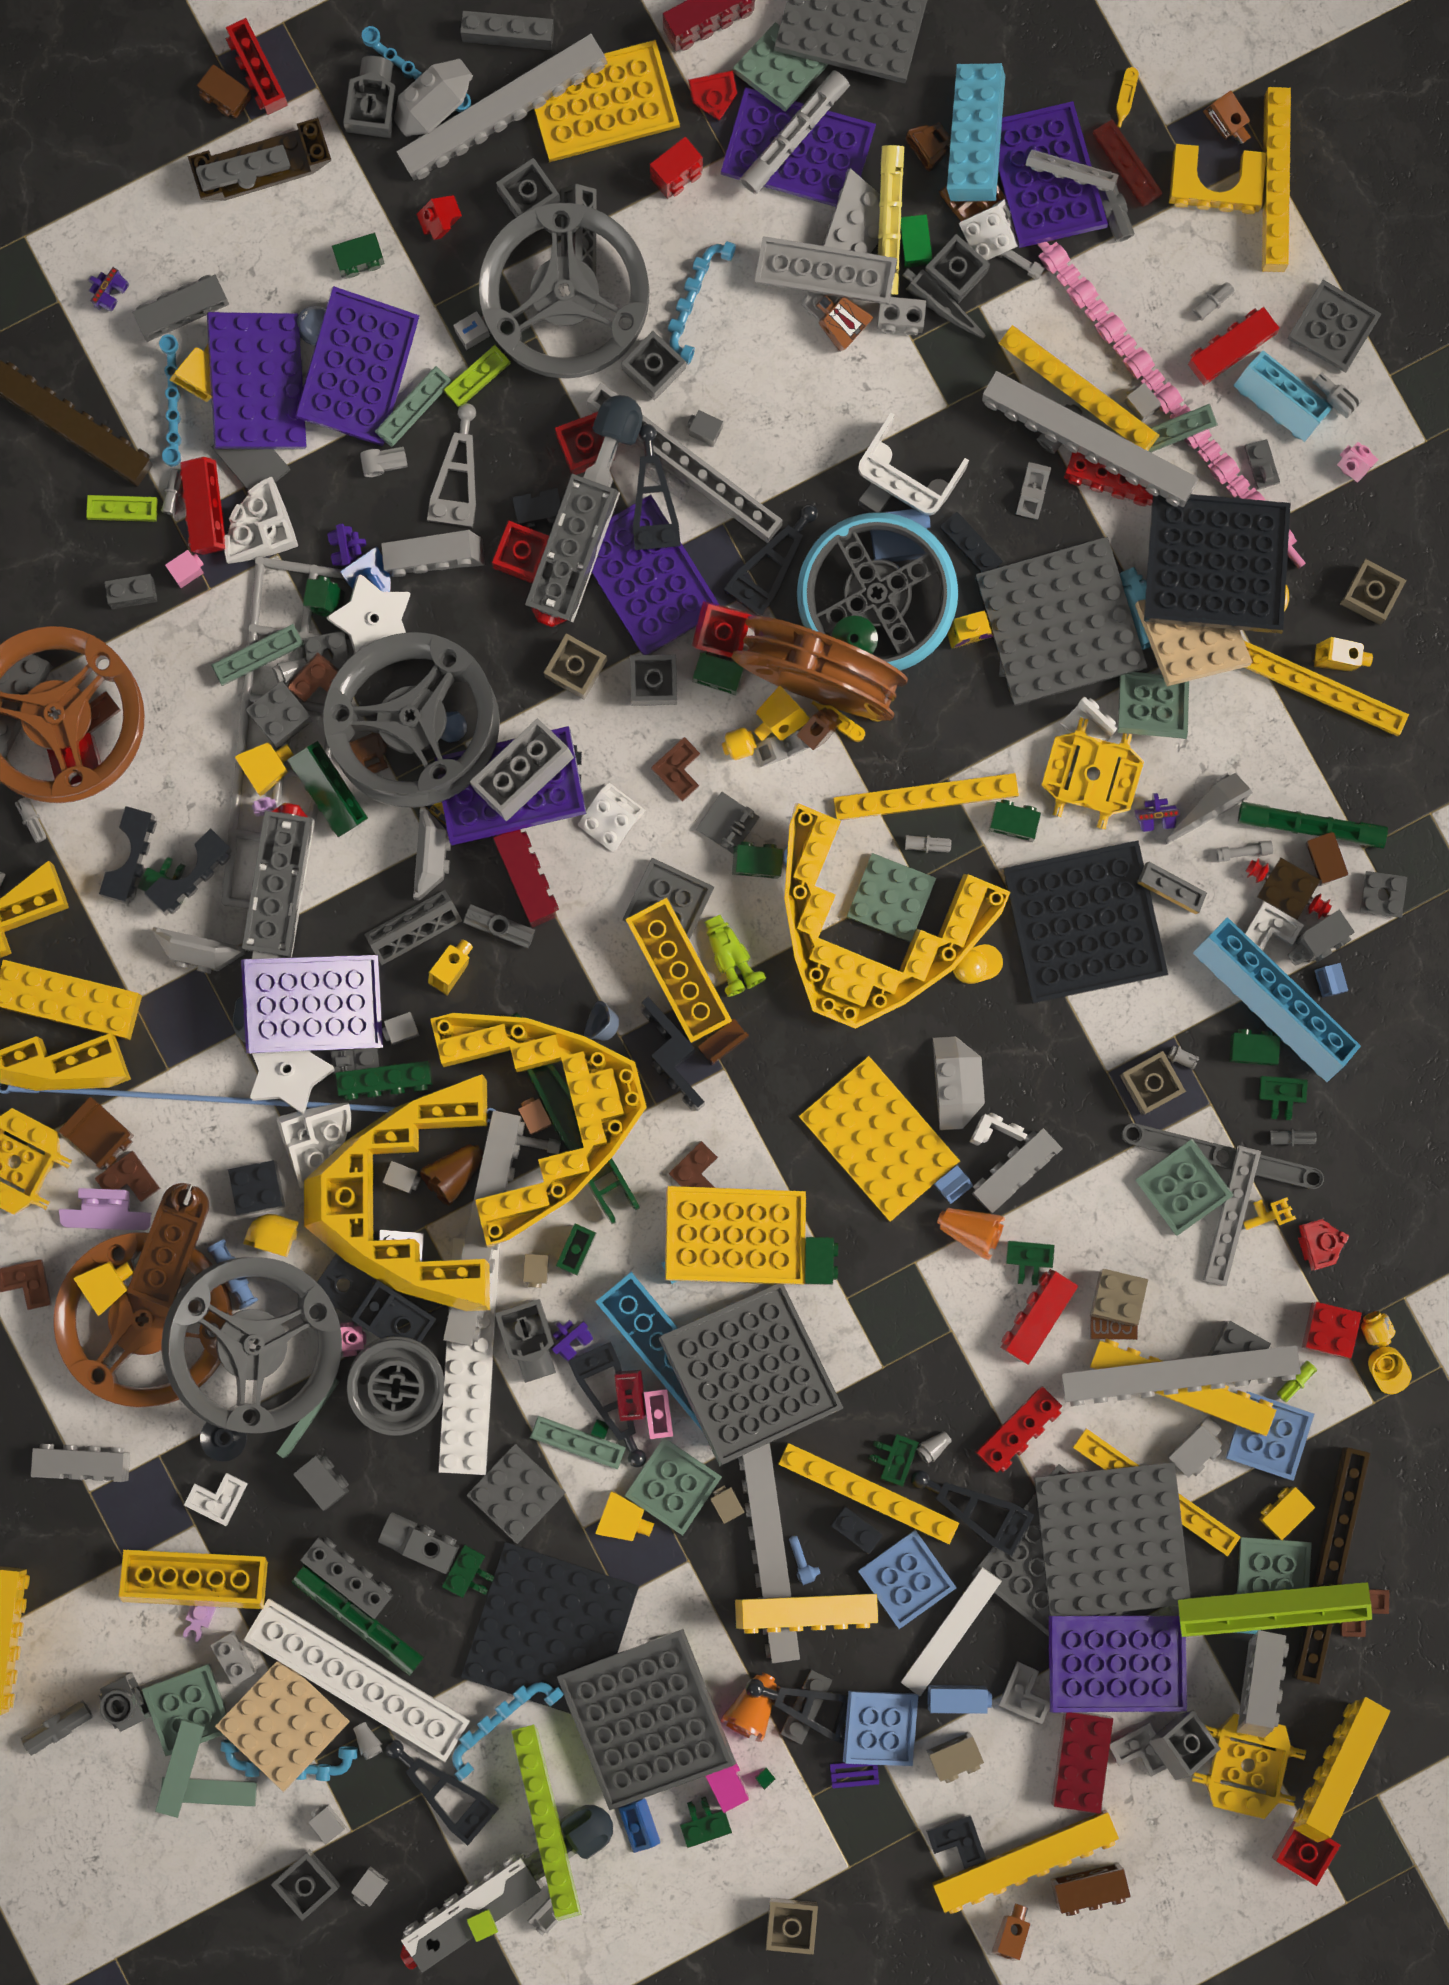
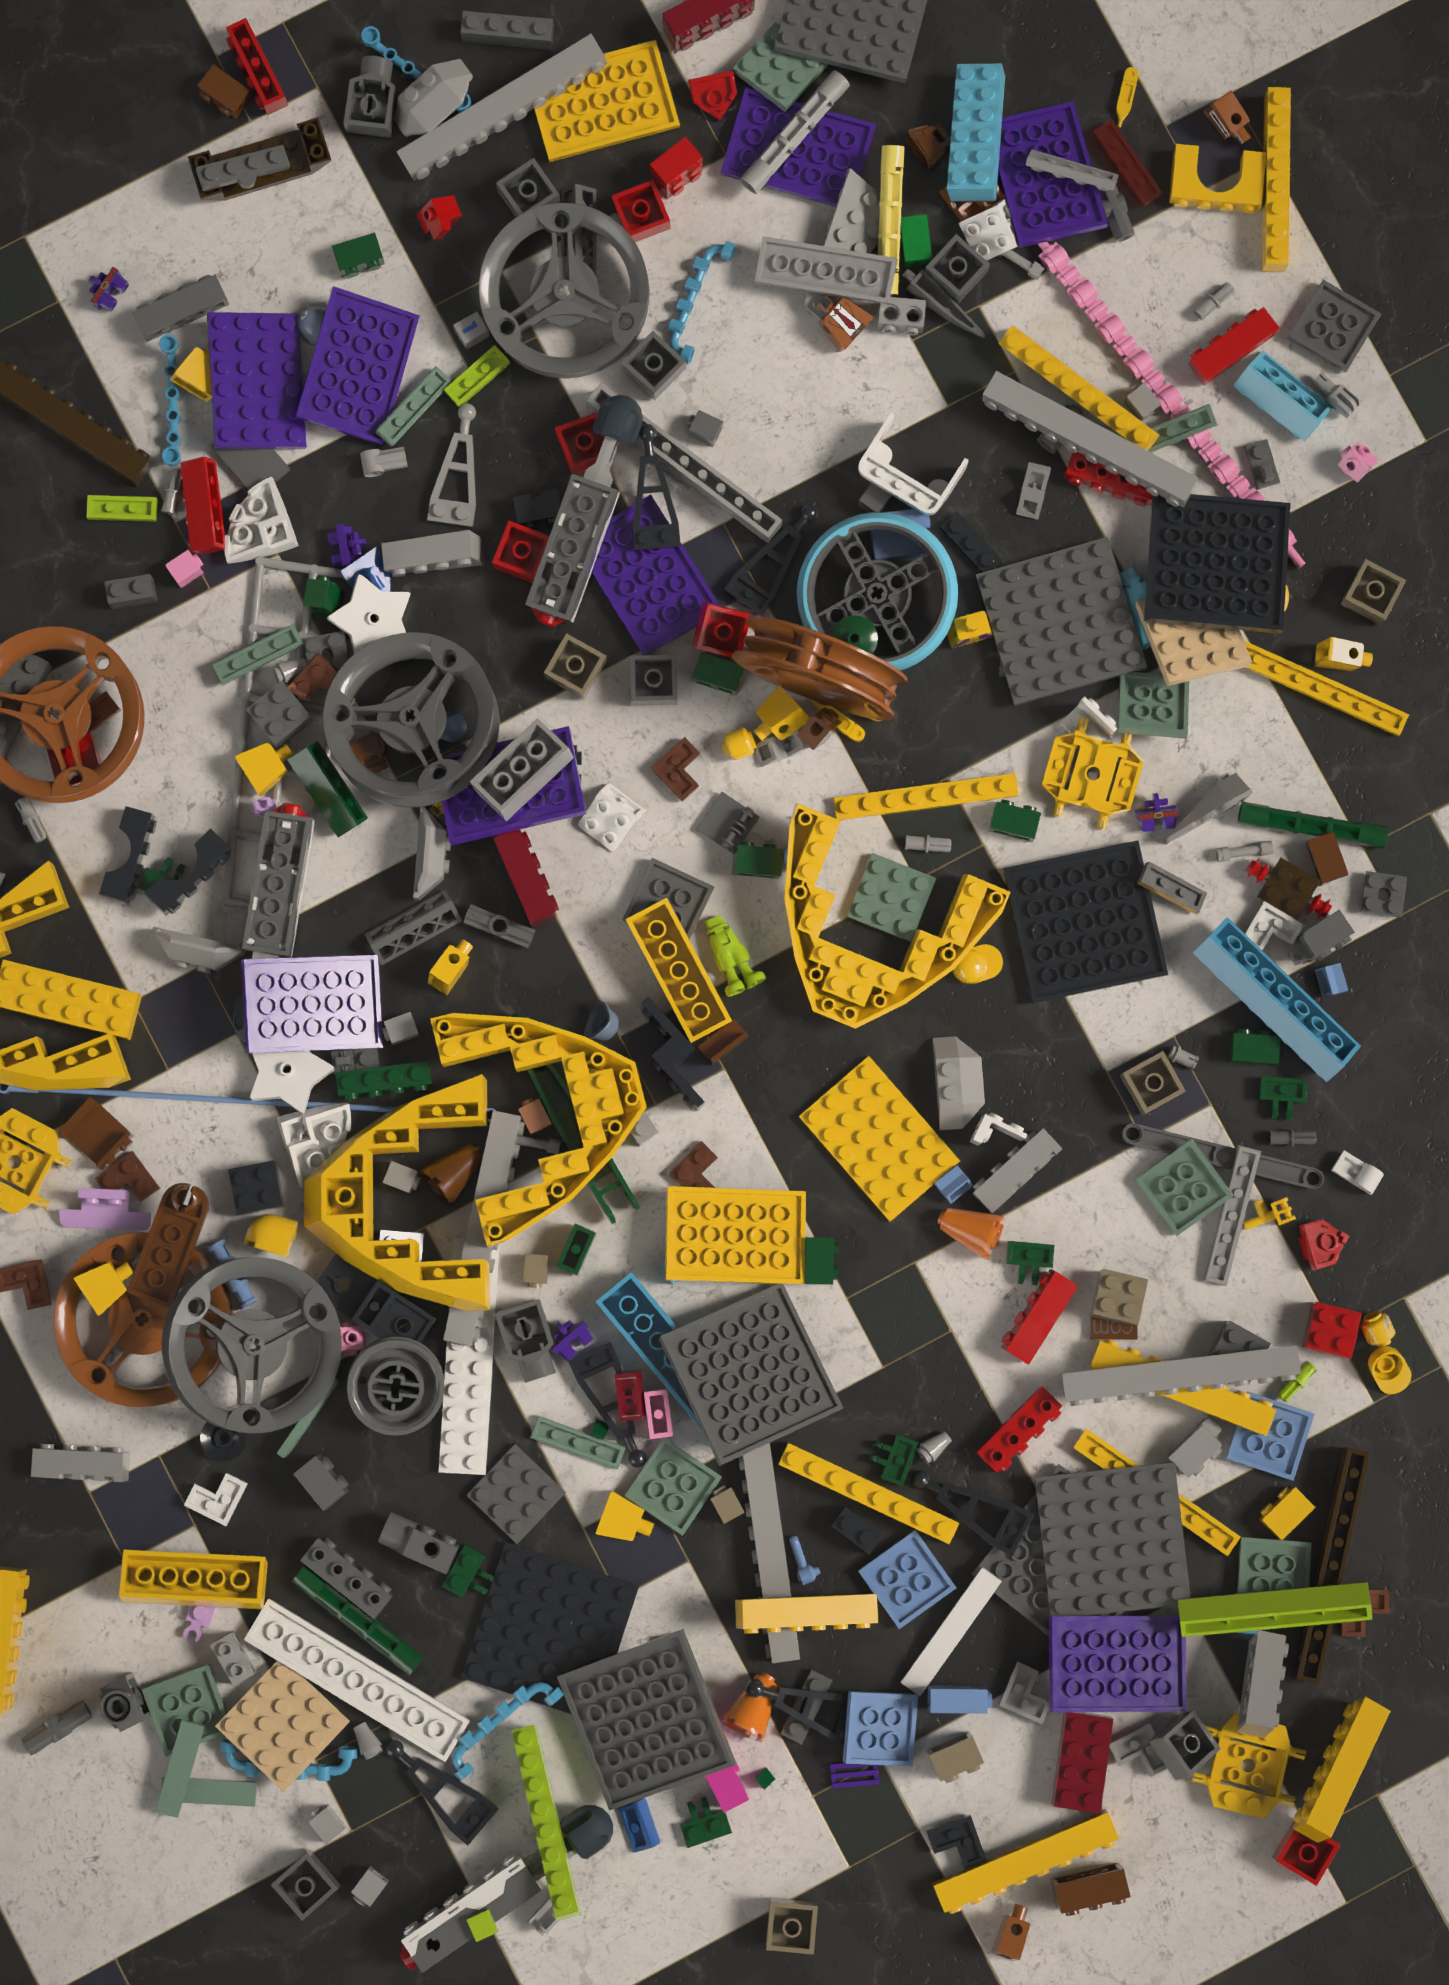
none -> red brick [611,179,671,243]
none -> light grey brick [630,1113,659,1146]
none -> white plate [1331,1150,1384,1195]

